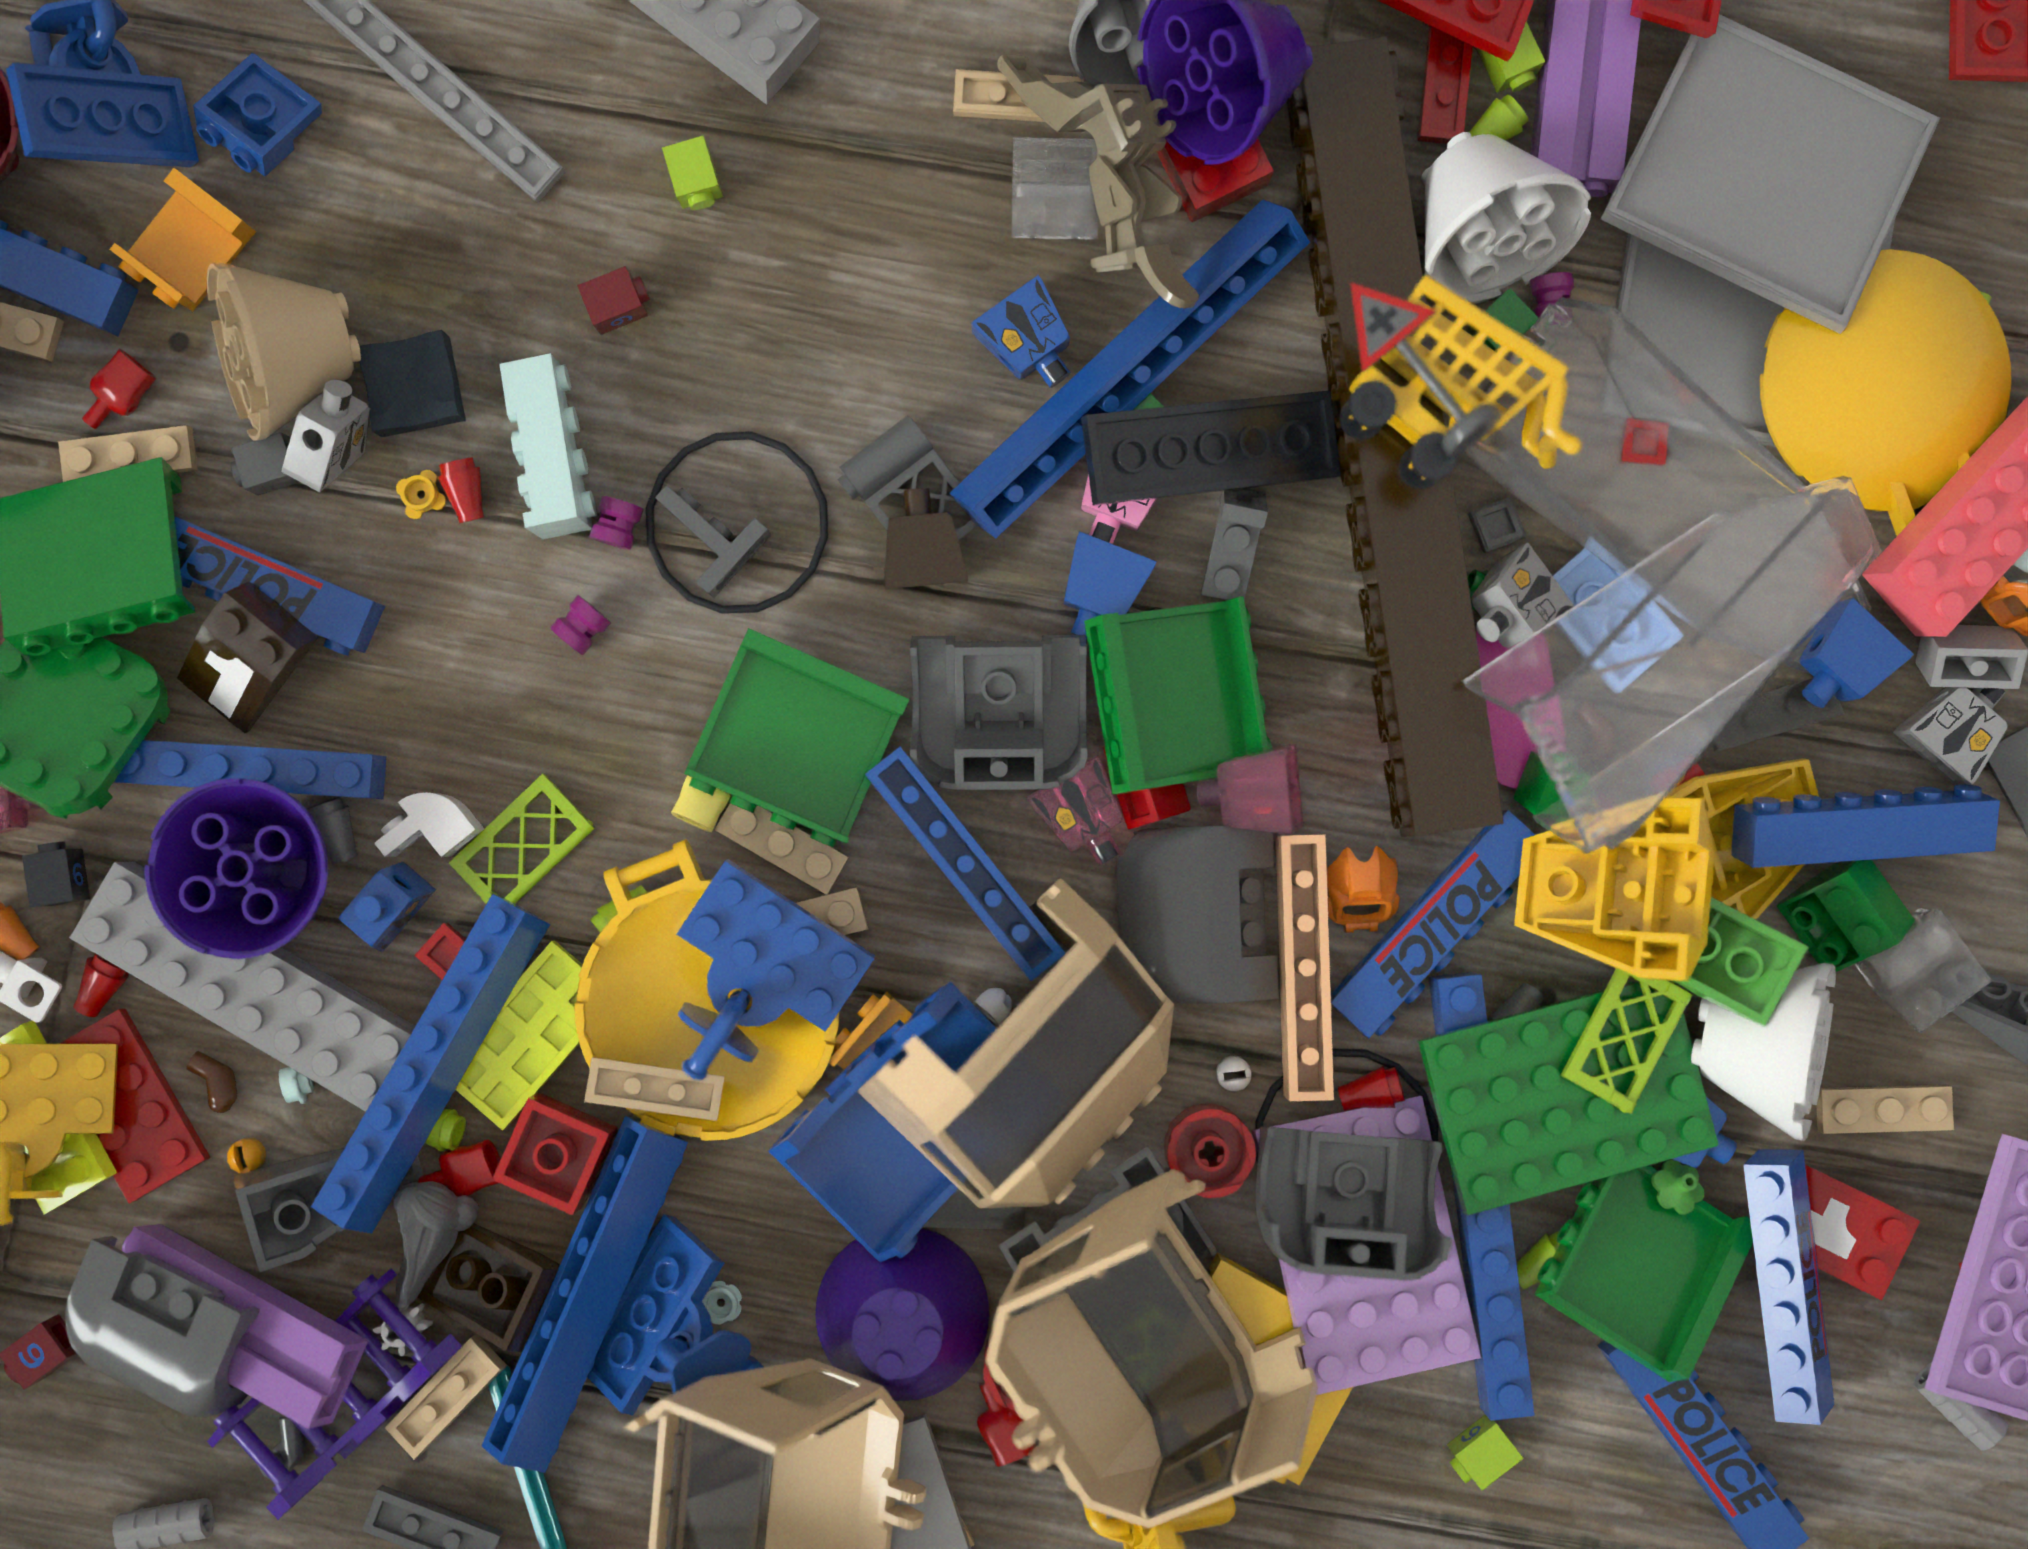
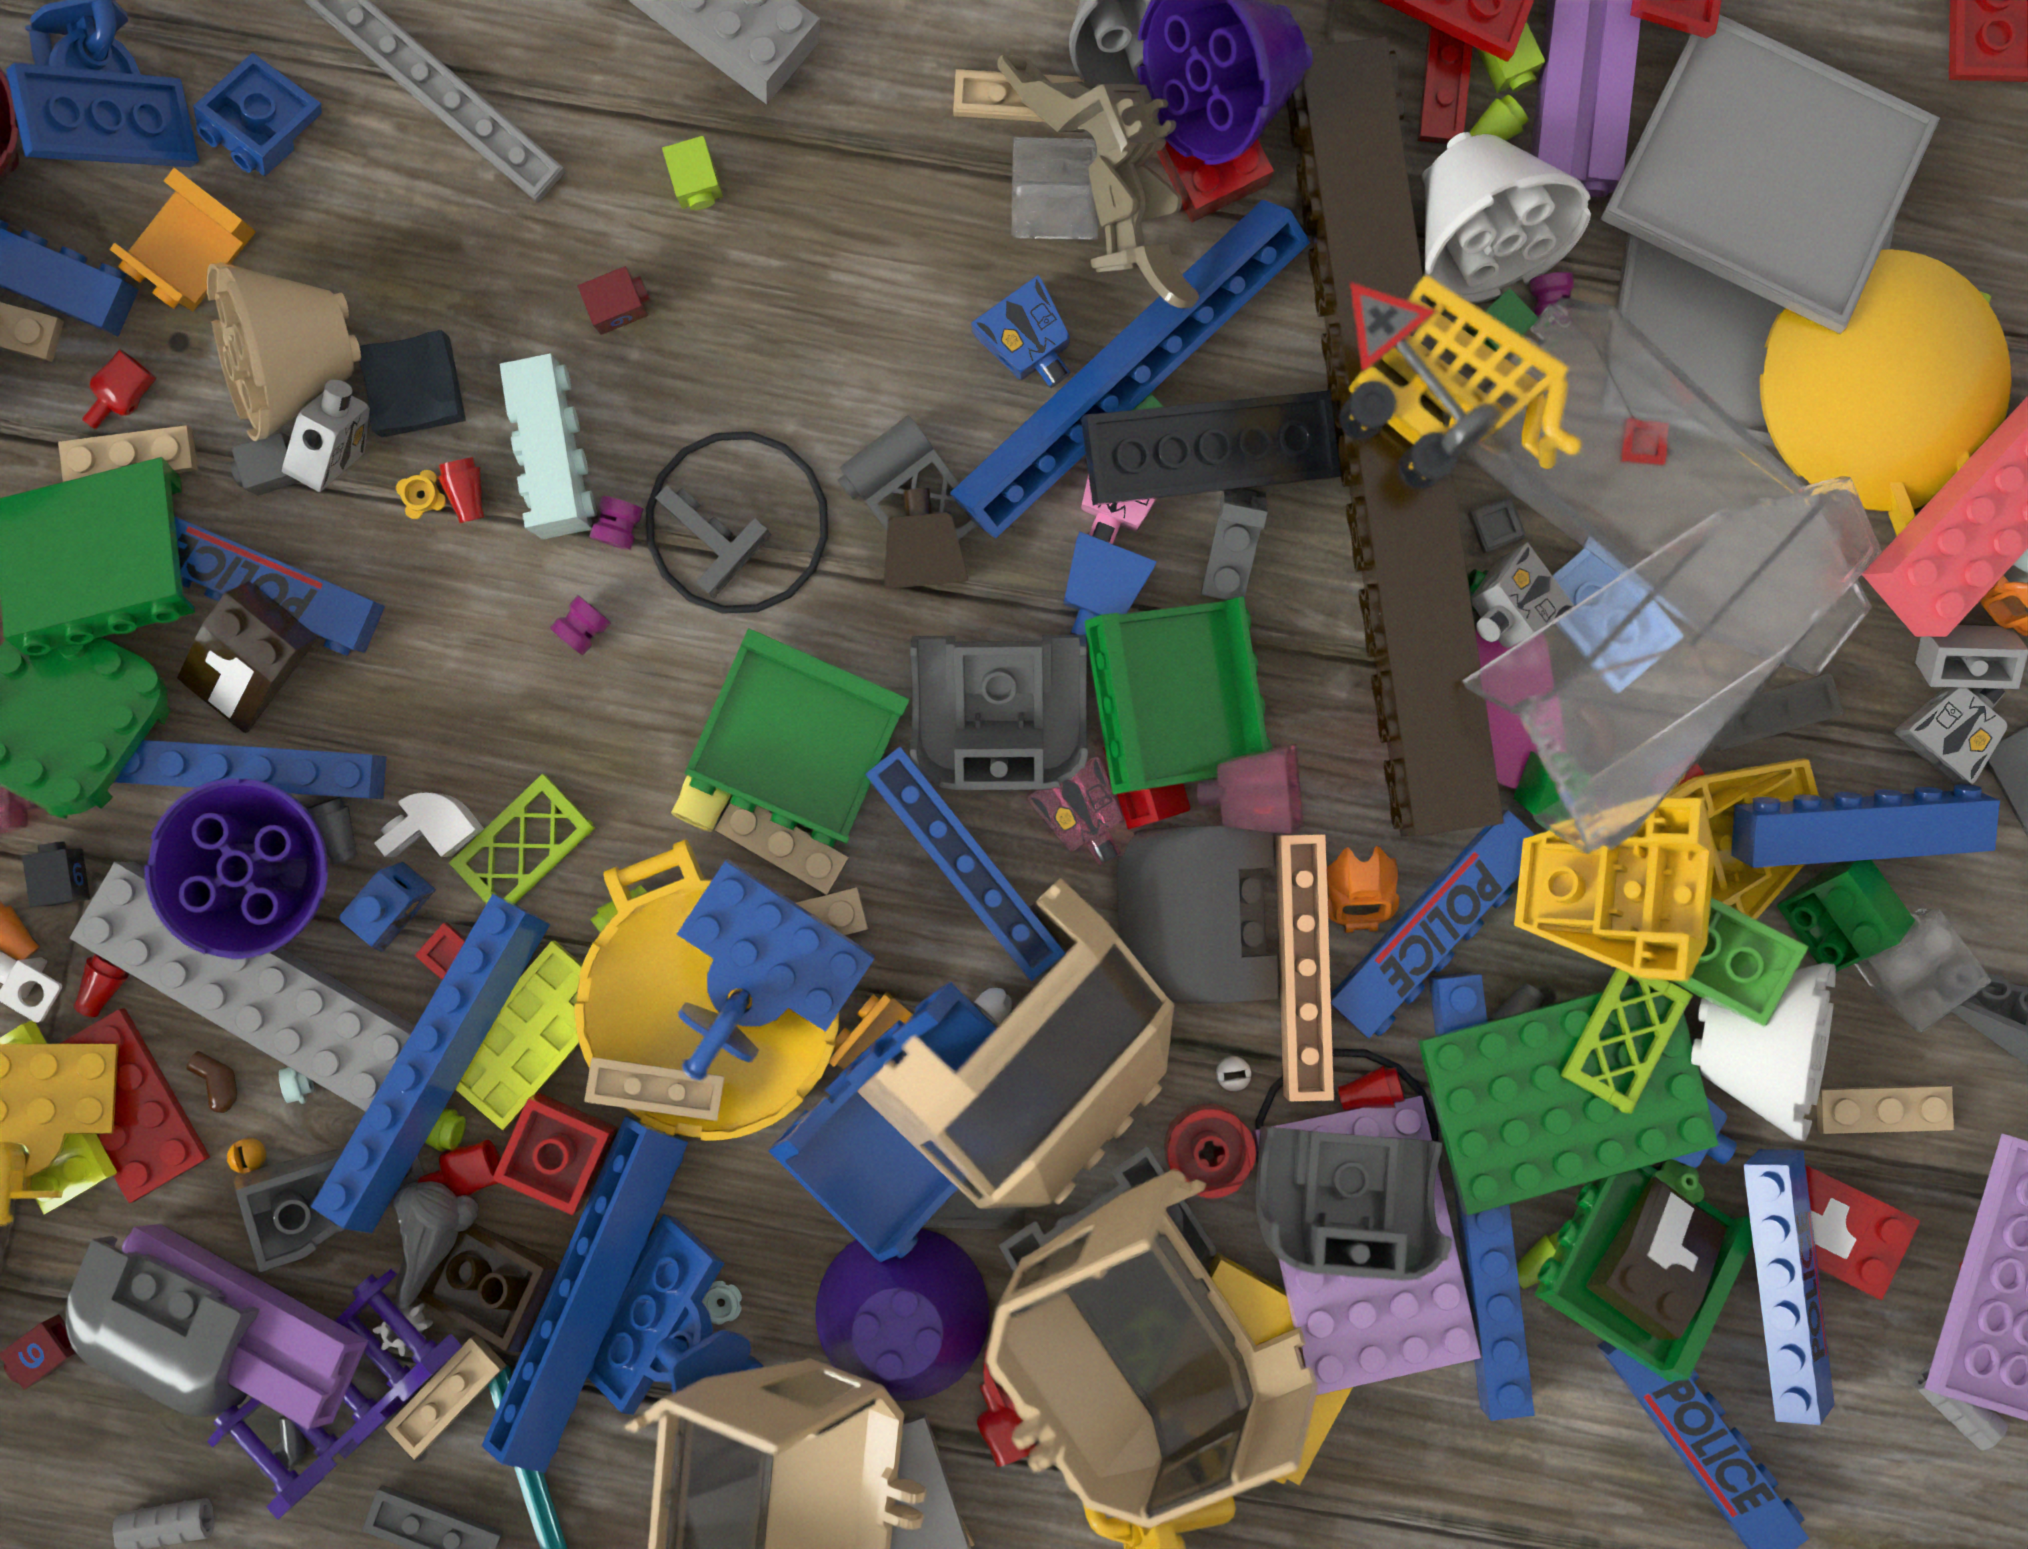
lime brick [1446,1415,1524,1491] -> none
blue torso [1800,598,1914,708] -> none
none -> dark brown slope [1586,1177,1727,1339]

